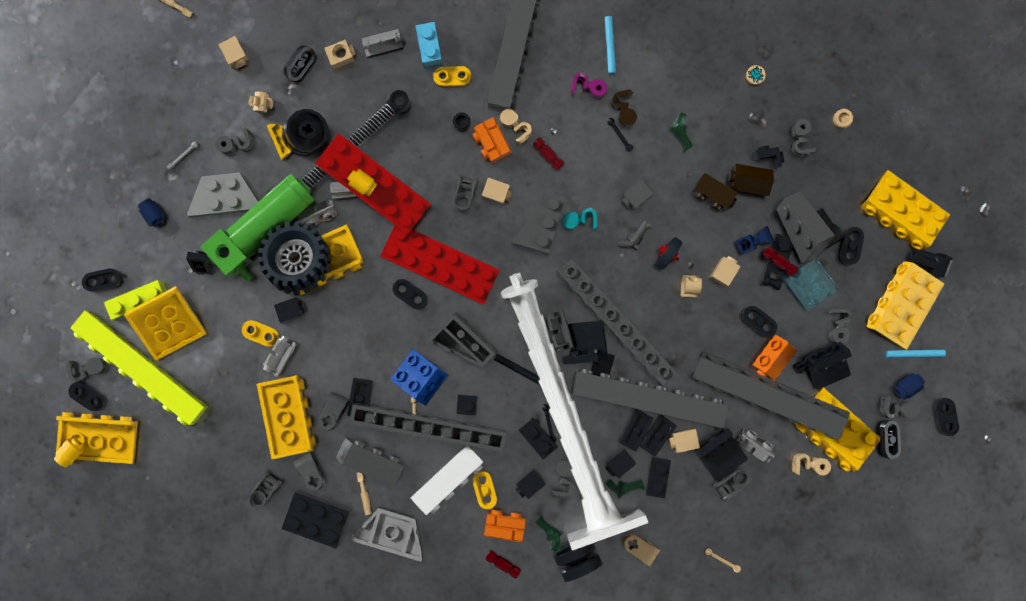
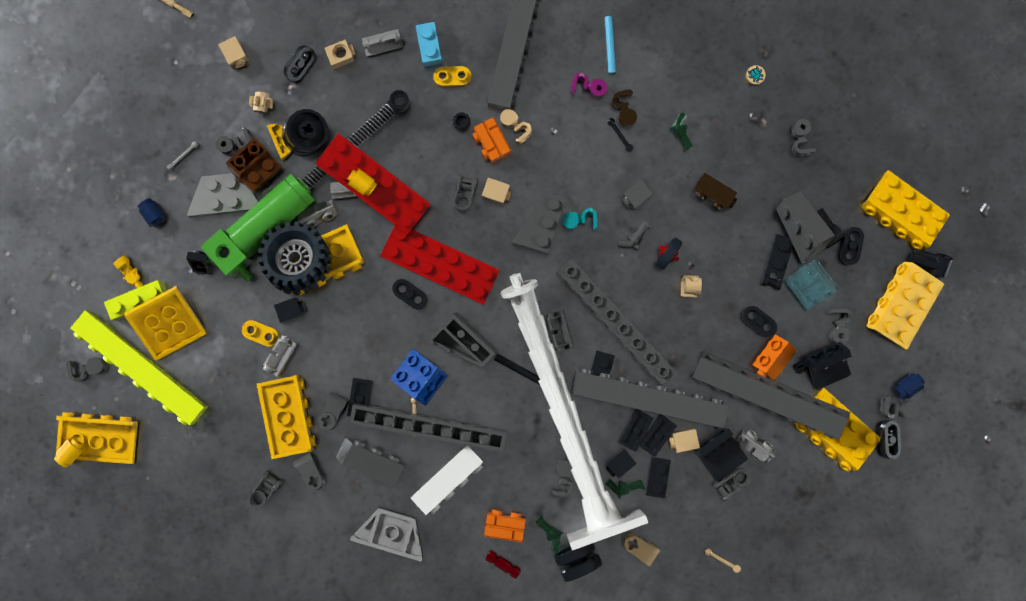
black plate [68,382,106,411] -> none
black plate [82,268,122,292] -> none
black brick [281,490,352,549] -> none
tan piece [357,472,373,515] -> none
black brick [456,394,478,416] -> none
yellow plate [473,471,497,509] -> none
black brick [516,468,546,499] -> none
black plate [519,417,558,460] -> none
dark red axle [533,137,564,170] -> none
black hinge [542,404,557,442] -> none
black bracket [563,320,608,365] -> none
tan brick [710,256,741,287] -> none
dark brown brick [729,164,774,196] -> none
dark blue leg [735,226,775,255] -> none
black bracket [753,145,784,169] -> none
dark red axle [763,247,798,276] -> none
tan leg [792,453,831,475] -> none
tan tile [833,109,853,129] -> none
medium azure bar [886,350,946,358] -> none
black plate [934,398,959,436] -> none
none -> yellow piece [113,255,144,288]
none -> reddish brown brick [226,137,282,193]

